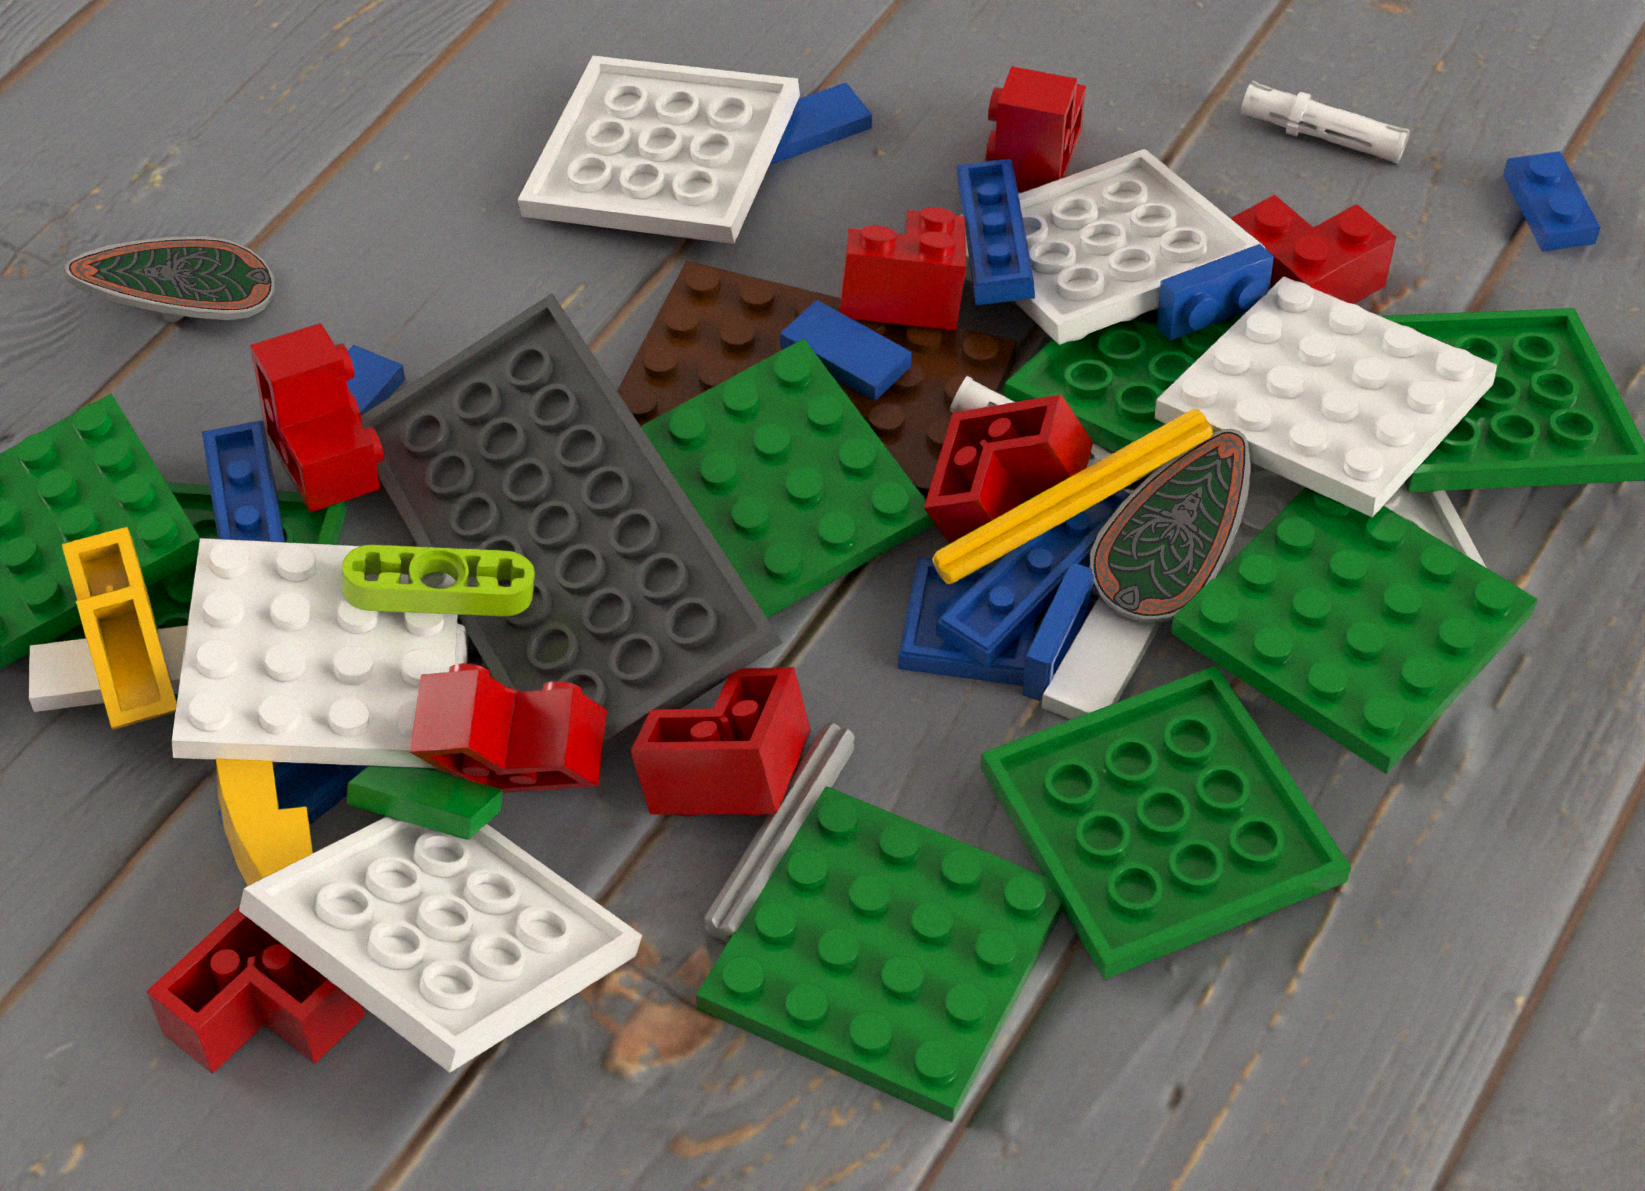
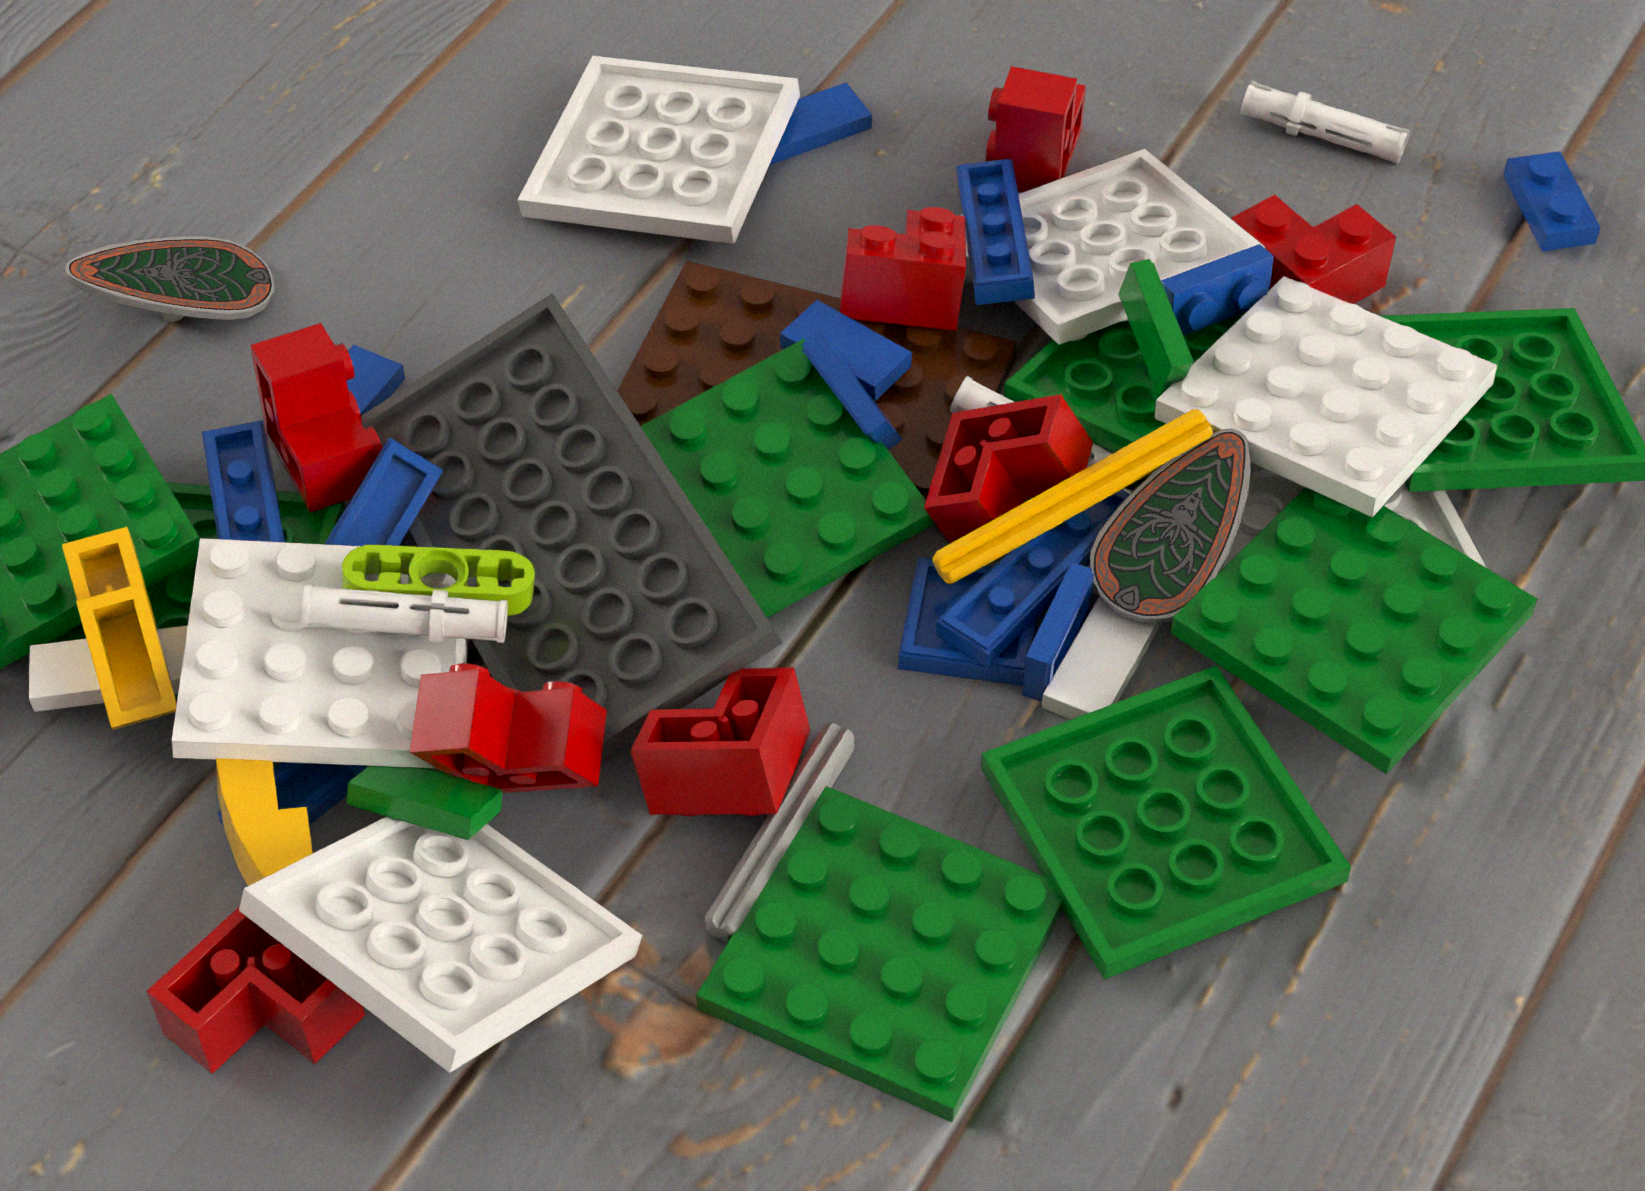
none -> white pin [301,584,508,644]
none -> blue tile [324,437,444,546]
none -> blue tile [801,331,903,451]
none -> green tile [1118,259,1193,397]

